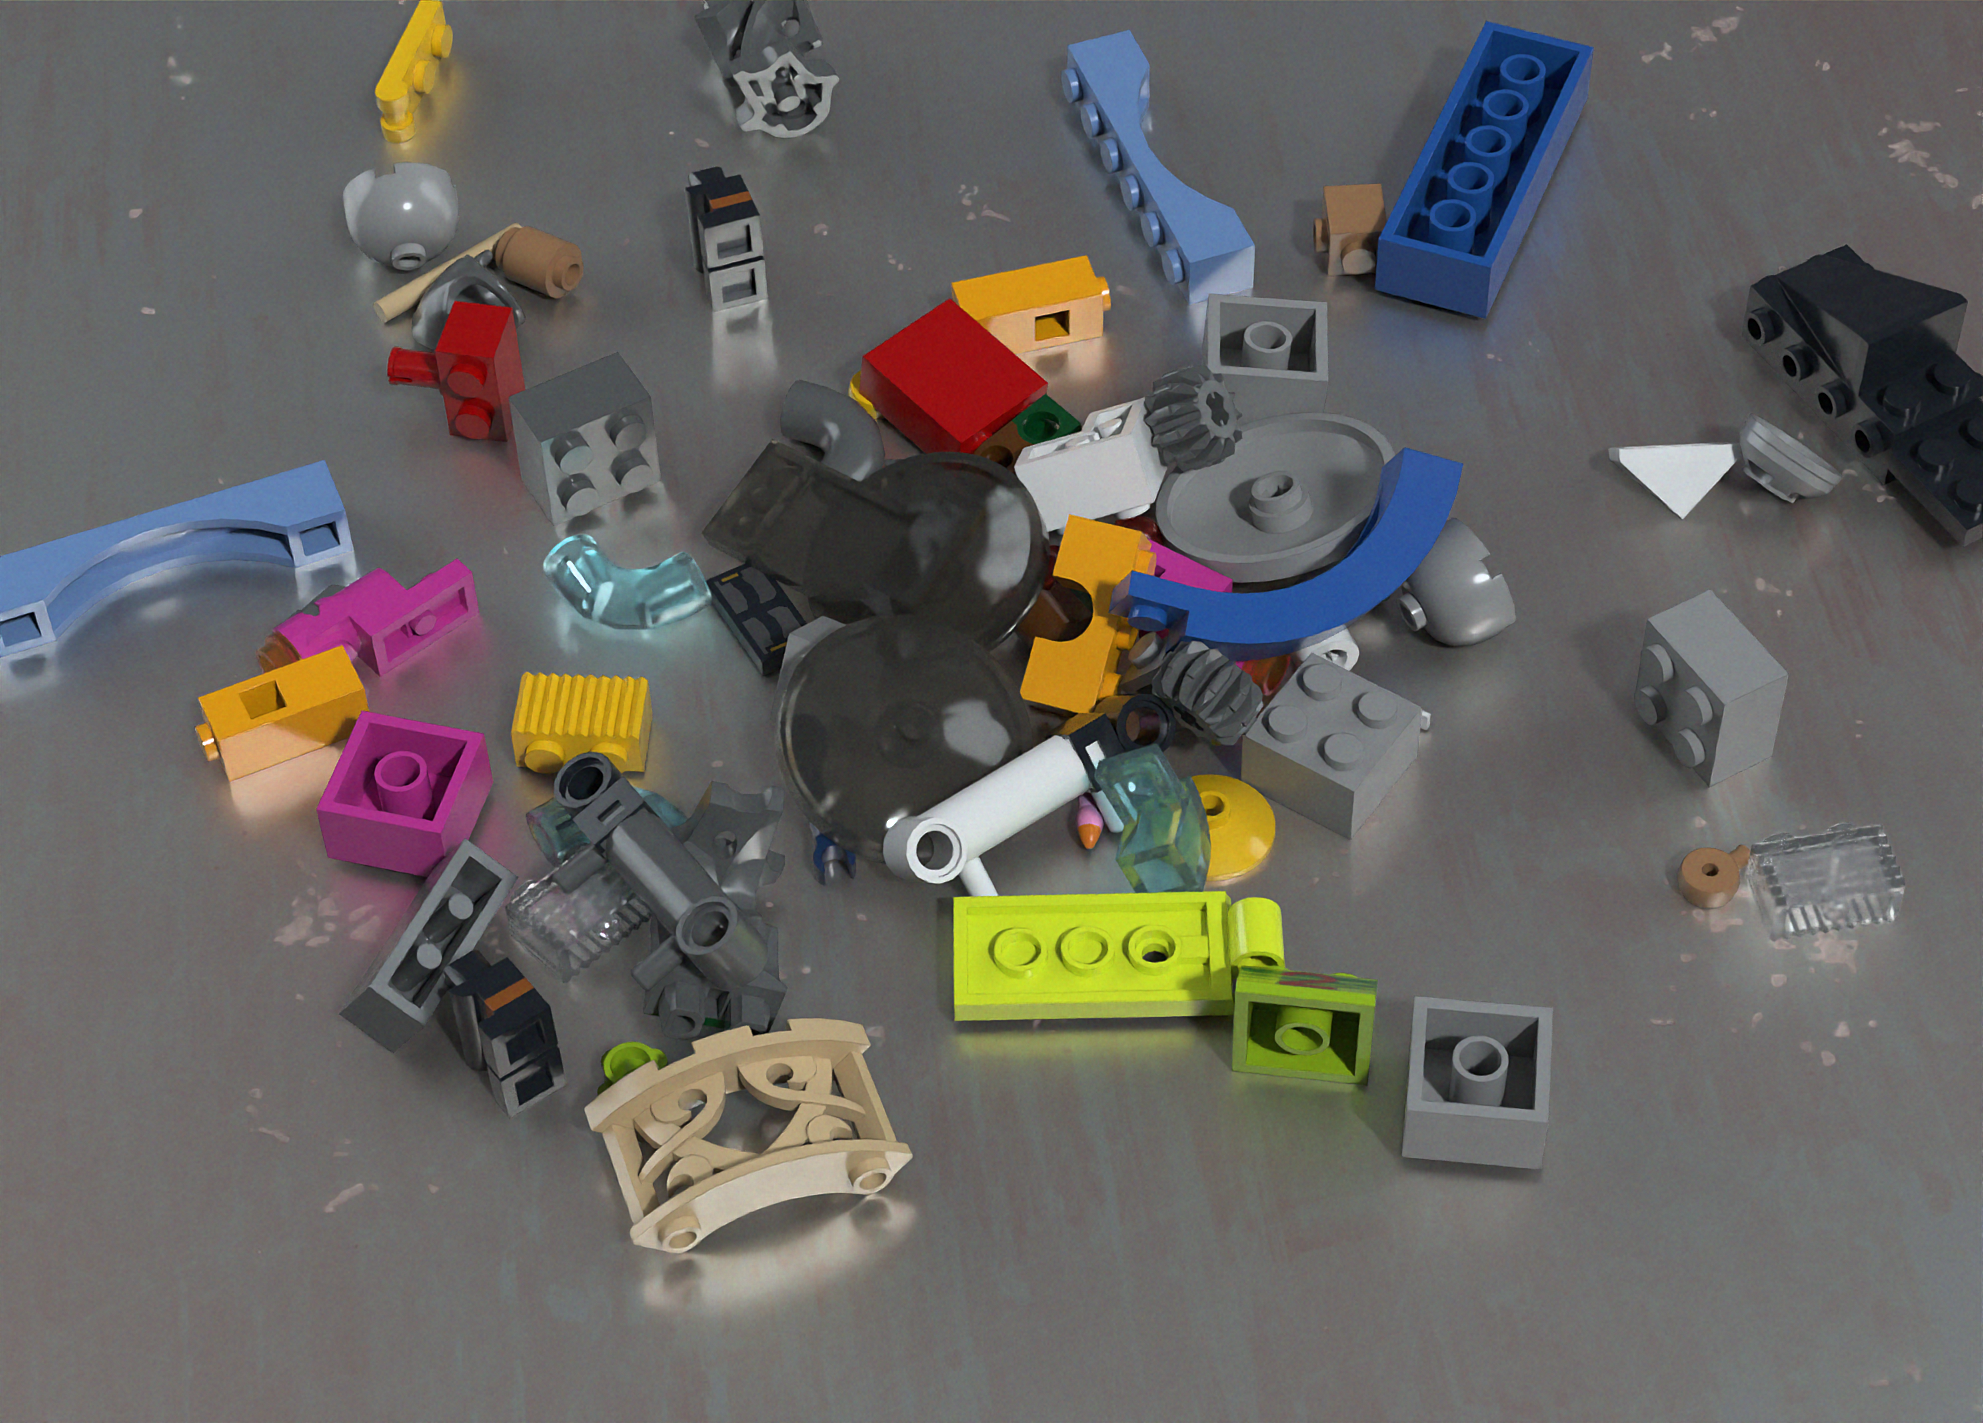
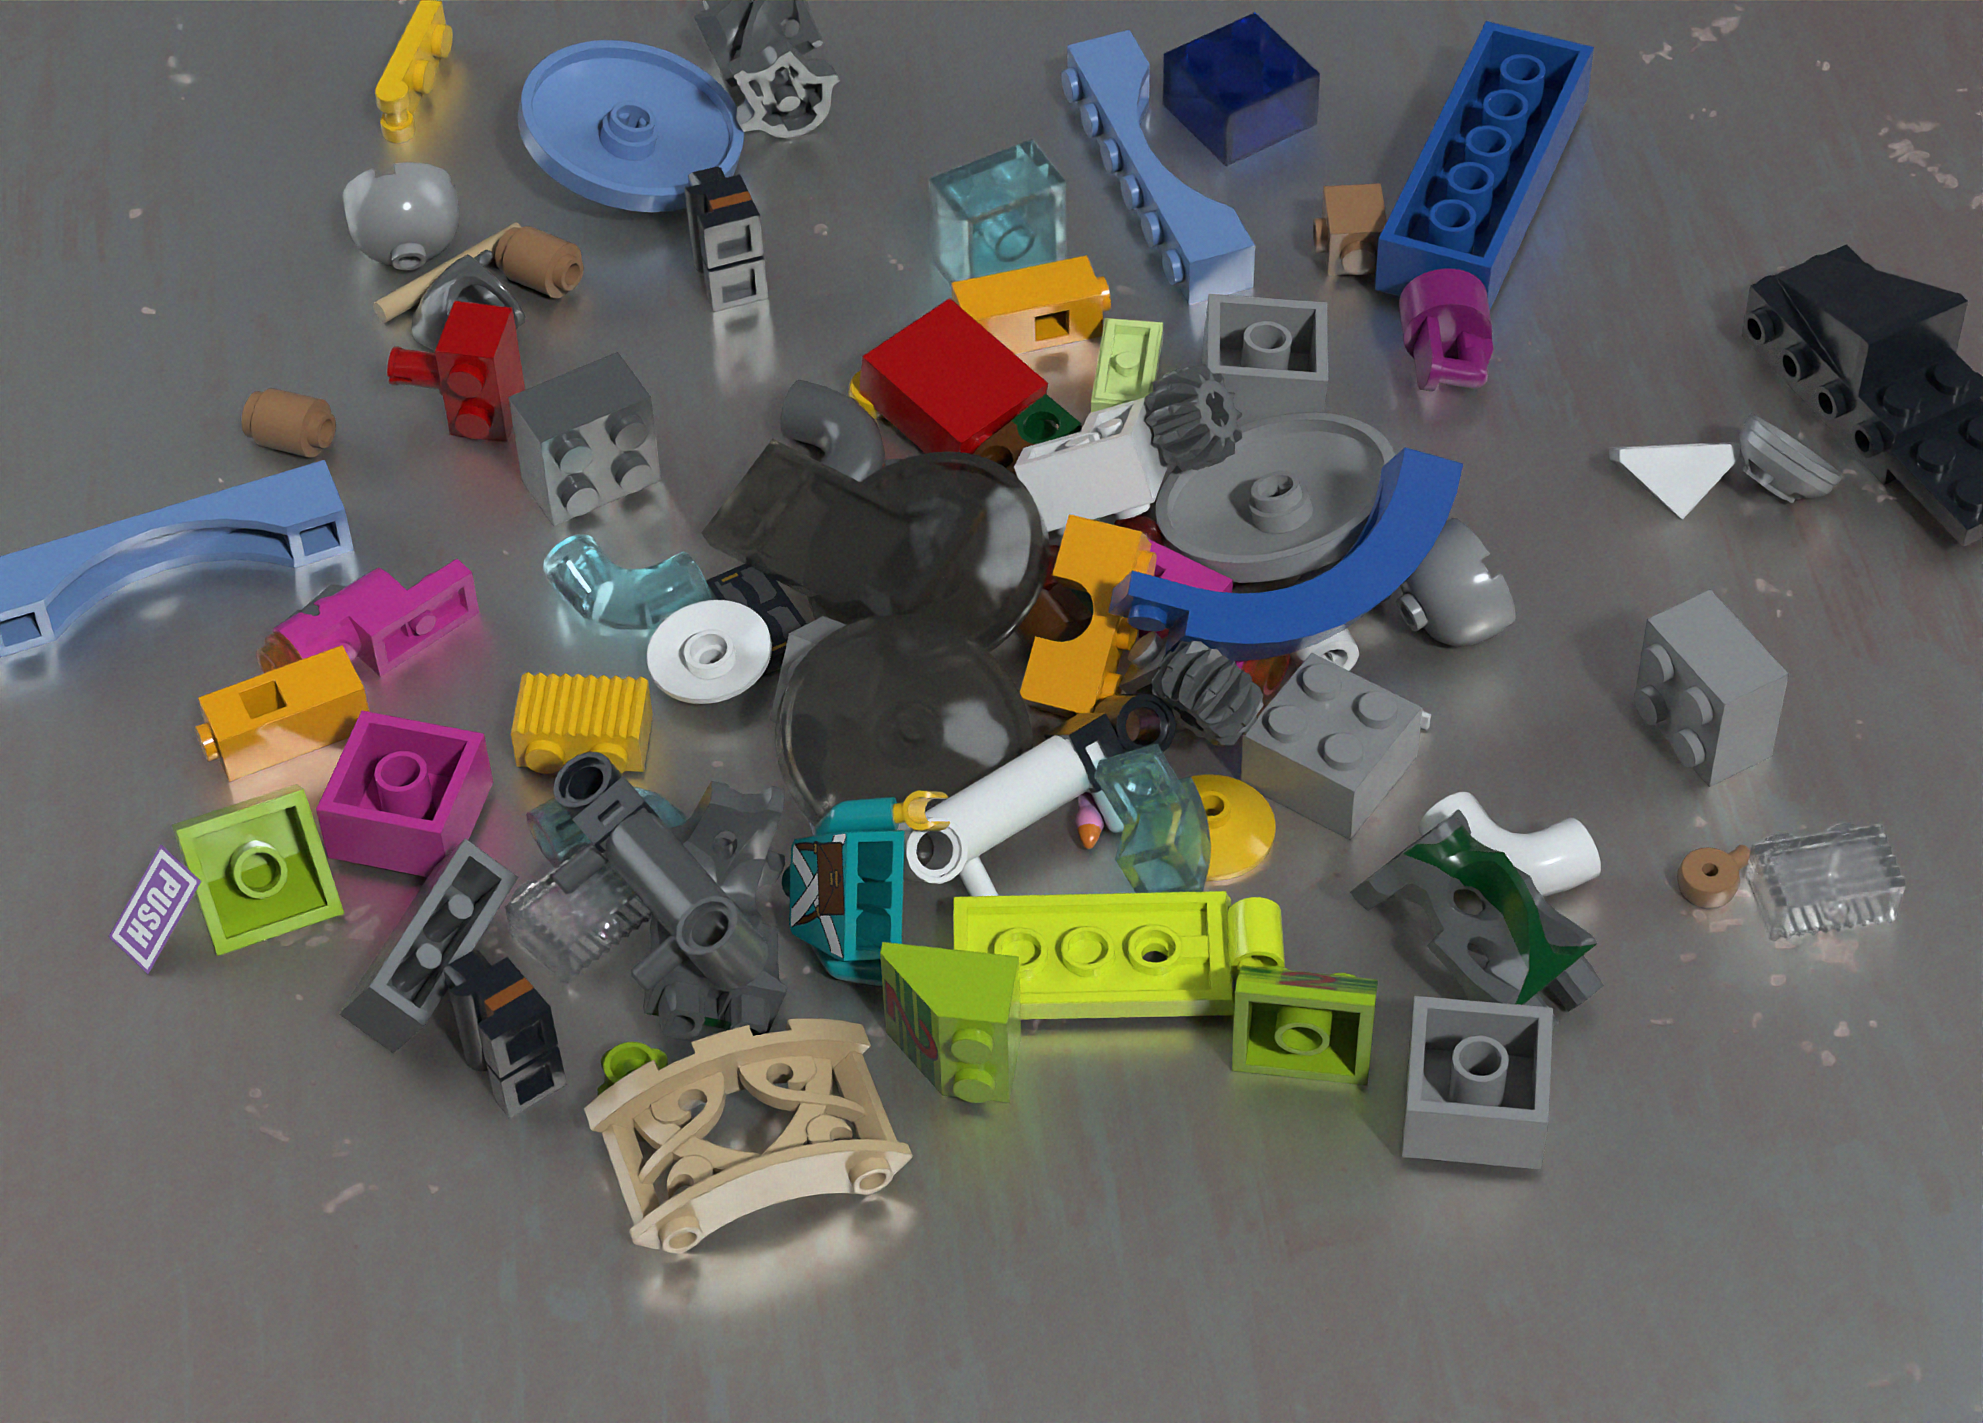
none -> sticker [108,844,201,974]
none -> lime slope [171,784,345,956]
none -> medium nougat brick [241,388,336,458]
none -> medium blue dish [518,40,744,212]
none -> white dish [646,600,772,704]
none -> teal torso [781,790,950,987]
none -> lime slope [880,942,1021,1103]
none -> clear light blue brick [929,139,1066,286]
none -> yellowish green plate [1091,318,1163,413]
none -> clear blue brick [1163,12,1320,167]
none -> dark grey hips [1350,809,1604,1028]
none -> magenta piece [1399,269,1493,392]
none -> white cylinder [1418,792,1601,897]

